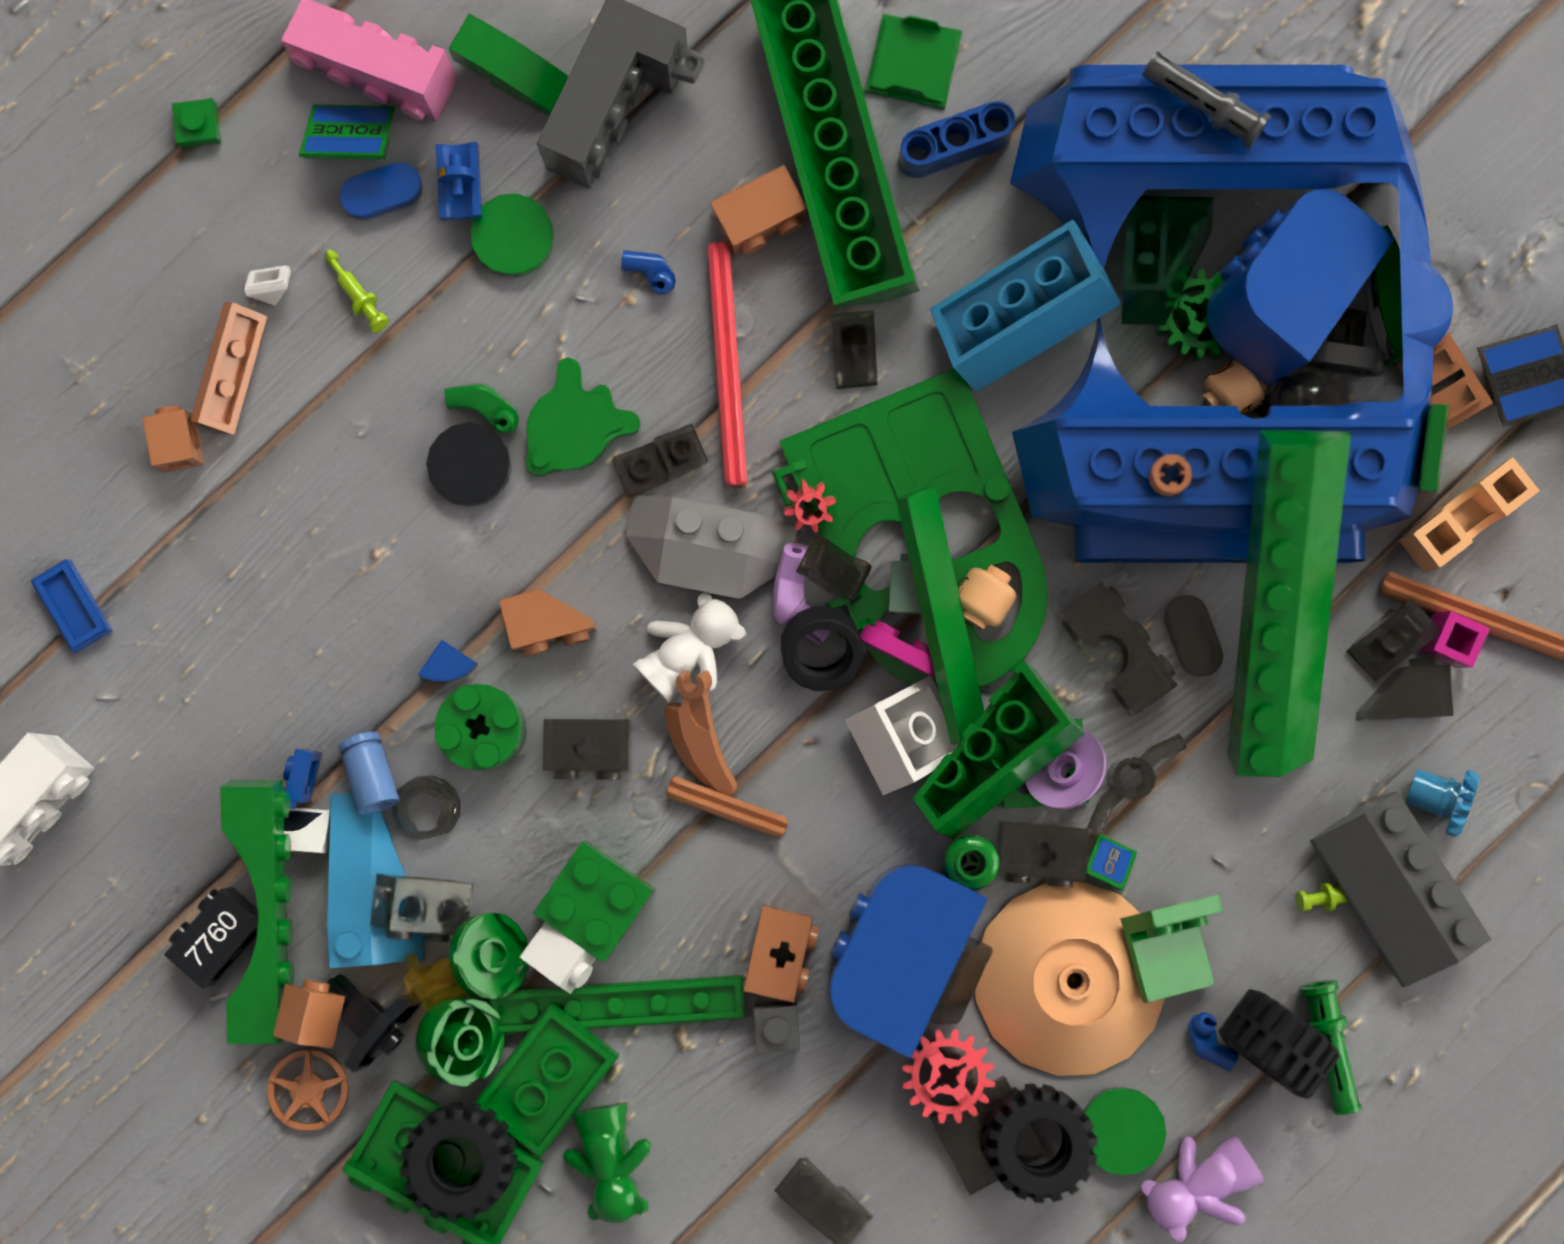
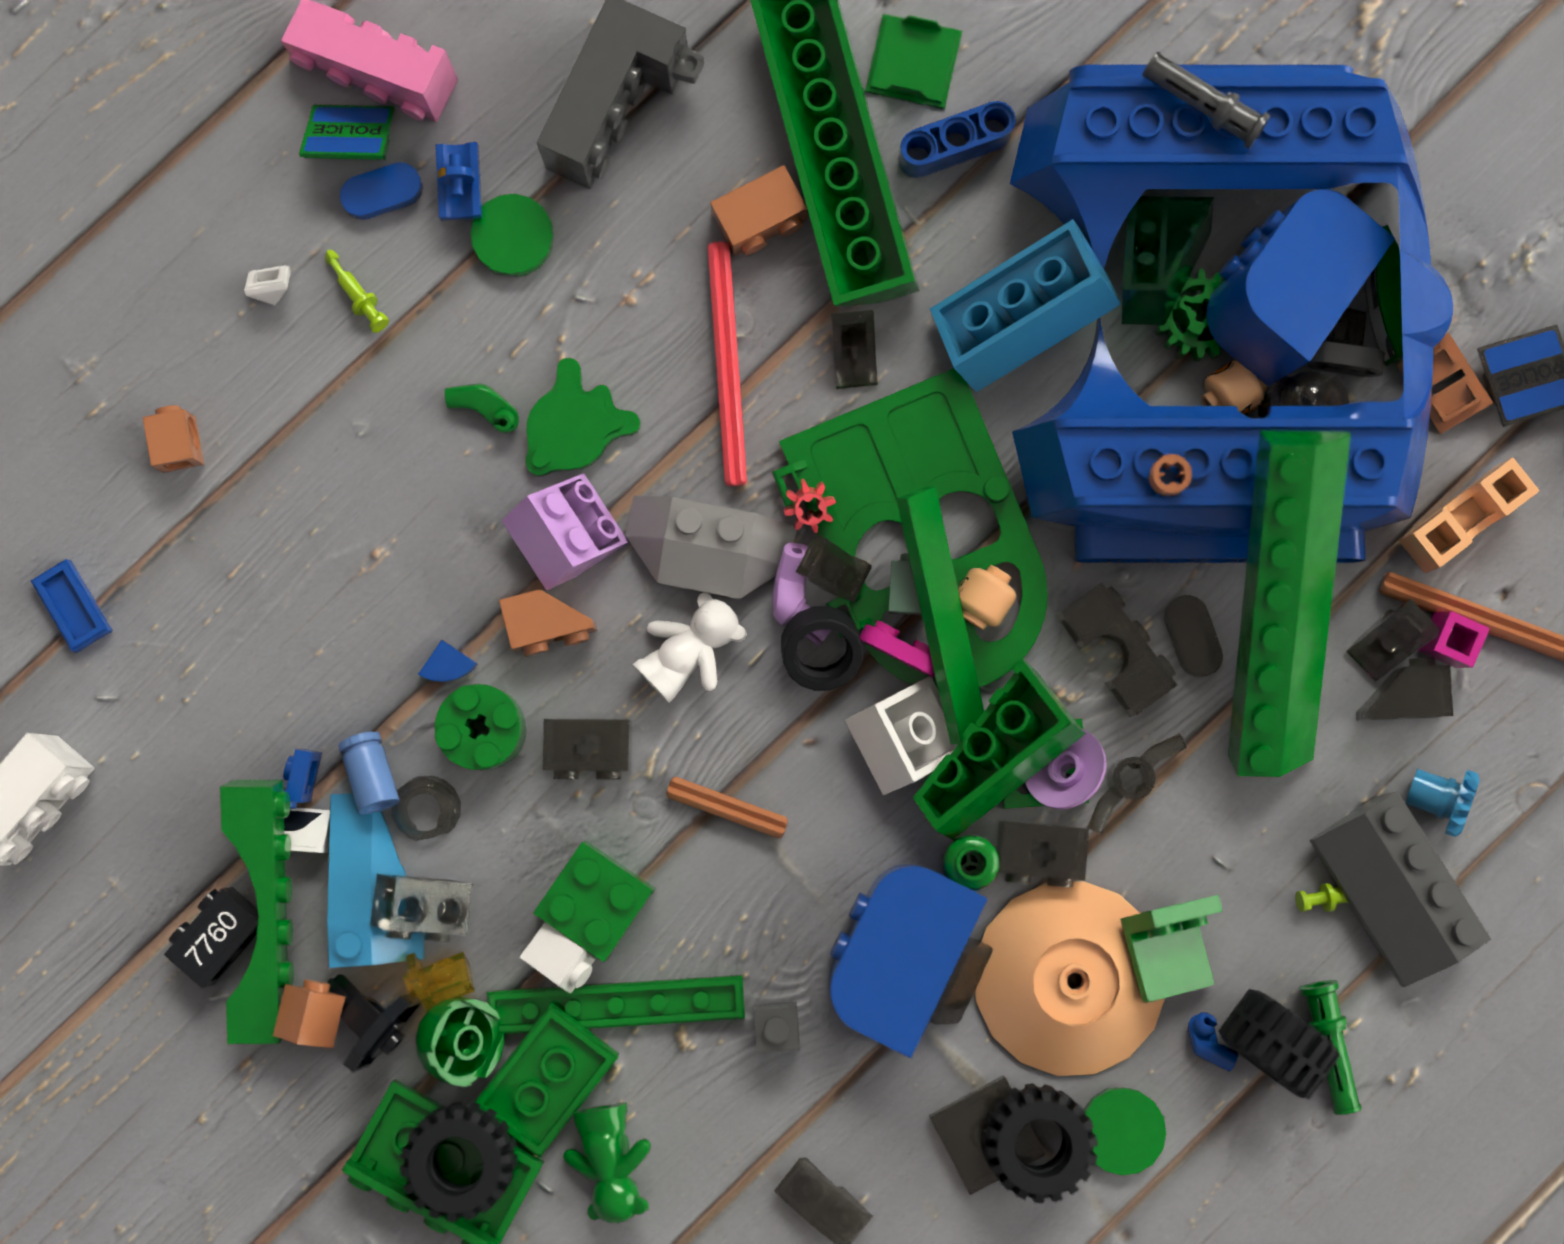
green plate [172,98,221,148] -> none
nougat plate [190,302,268,435] -> none
nougat wheel [267,1049,349,1131] -> none
black tile [426,422,512,507] -> none
green slope [448,13,569,116] -> none
green tile [449,913,529,1000] -> none
clear smoke slope [612,424,708,498] -> none
blue arm [621,250,676,295] -> none
nougat piece [664,671,738,796] -> none
nougat brick [744,904,819,1003] -> none
coral gear [902,1029,995,1124] -> none
slope [1081,833,1137,891] -> none
lavender piece [1141,1135,1265,1242] -> none
green tile [1419,403,1450,492] -> none
none -> lavender slope [501,473,628,591]

